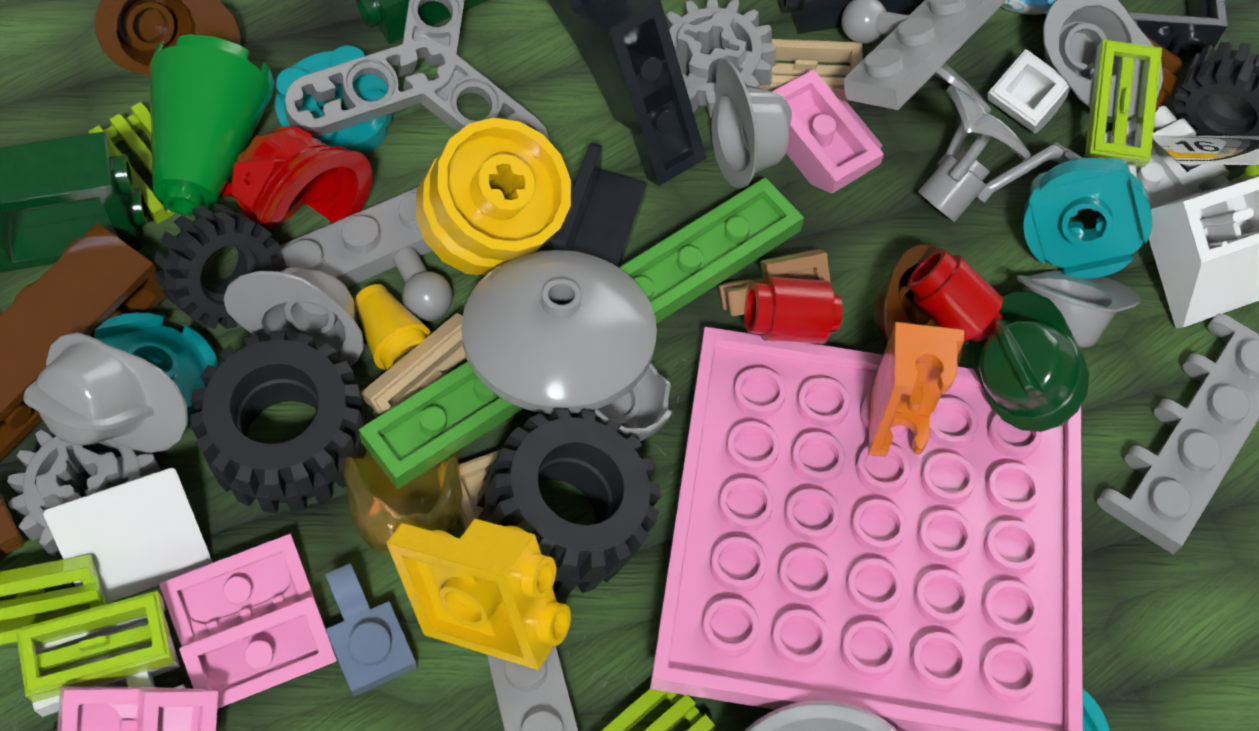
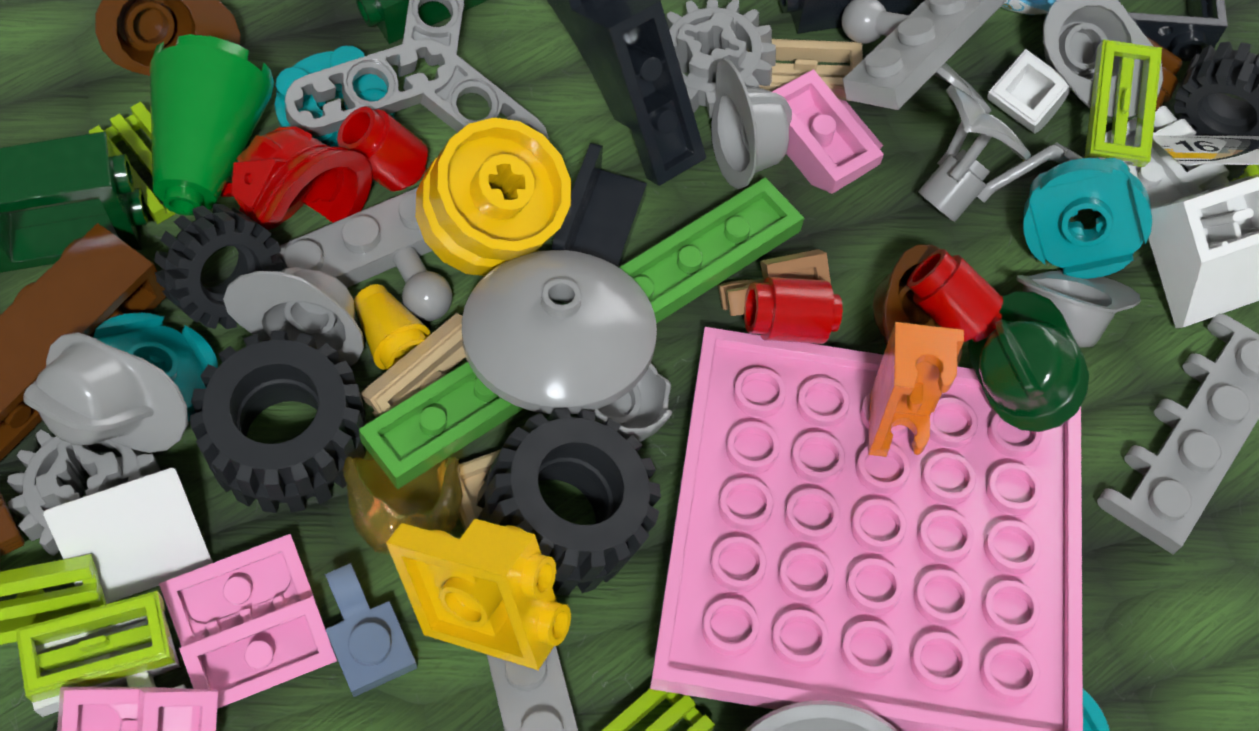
none -> red brick [337,107,428,192]

